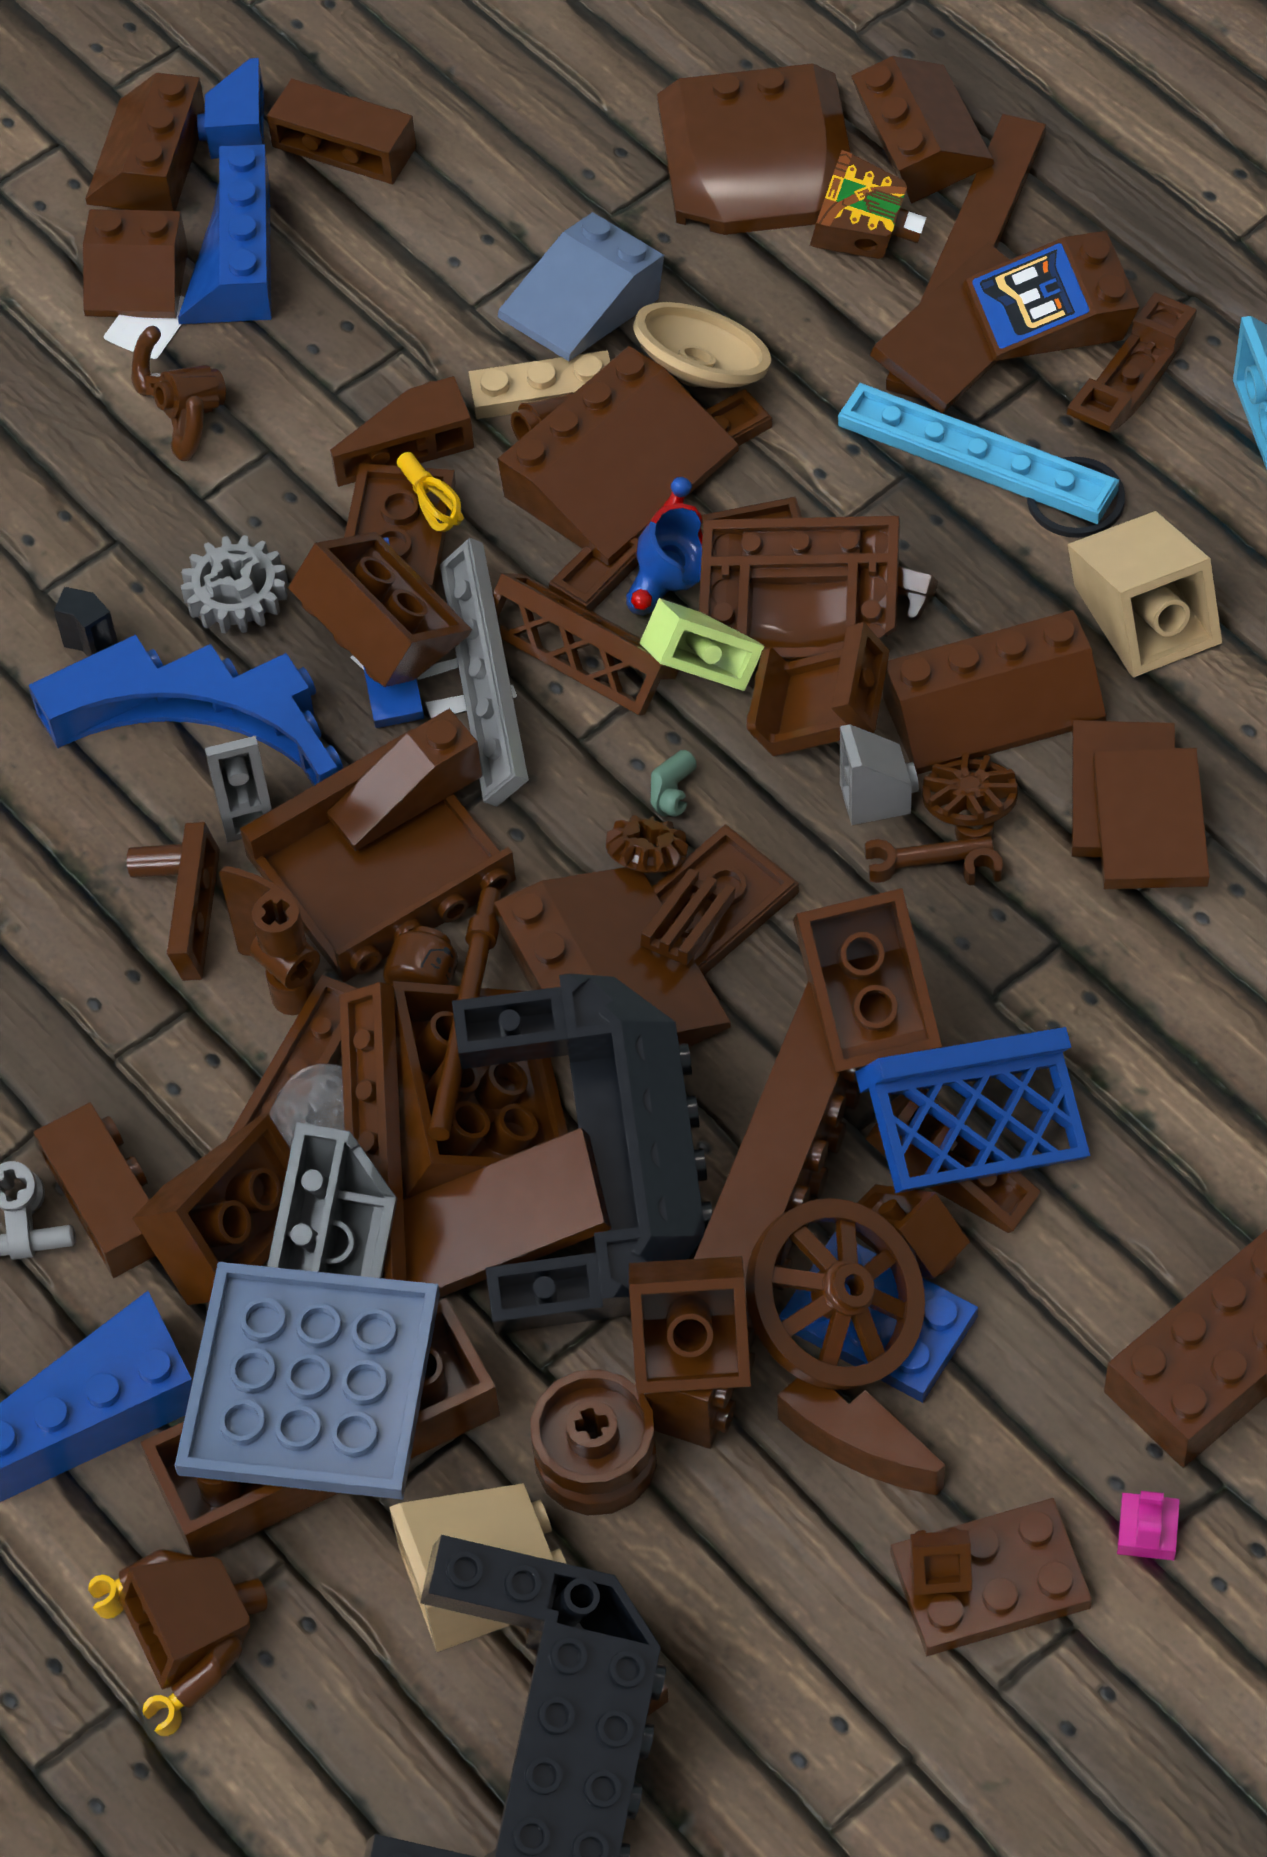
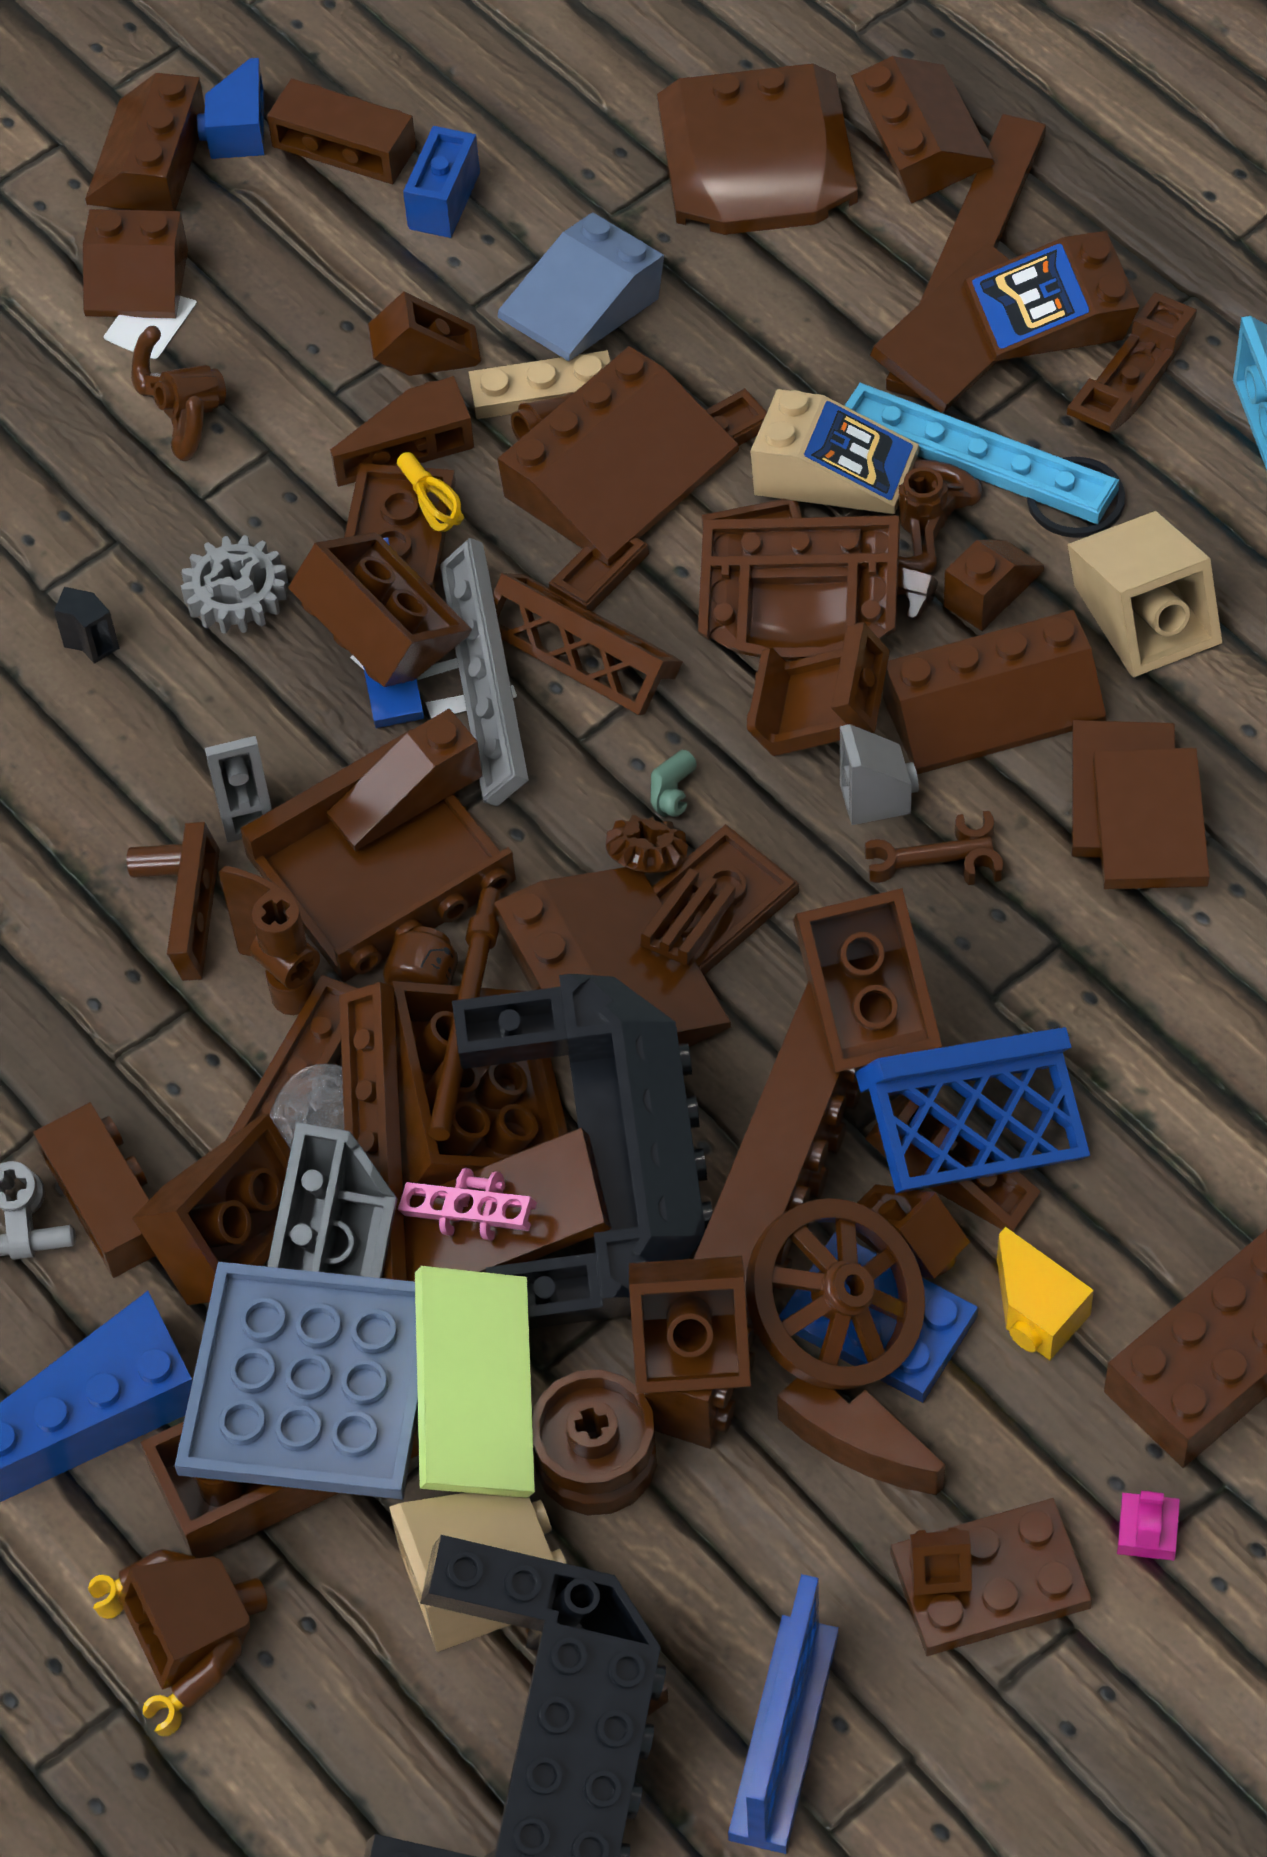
blue arch [28,635,344,786] -> none
blue wedge [178,144,271,324] -> none
blue piece [626,477,703,616] -> none
tan dish [633,302,771,388] -> none
yellowish green slope [640,598,765,691] -> none
torso [810,150,927,259] -> none
reddish brown wheel [922,753,1018,826] -> none
none -> reddish brown slope [368,291,481,376]
none -> bright pink piece [398,1168,537,1241]
none -> blue panel [403,126,480,238]
none -> yellowish green tile [415,1266,535,1498]
none -> blue fence [728,1574,839,1854]
none -> tan slope [751,389,919,514]
none -> reddish brown piece [898,460,982,575]
none -> reddish brown slope [944,540,1044,631]
none -> yellow slope [997,1227,1094,1361]

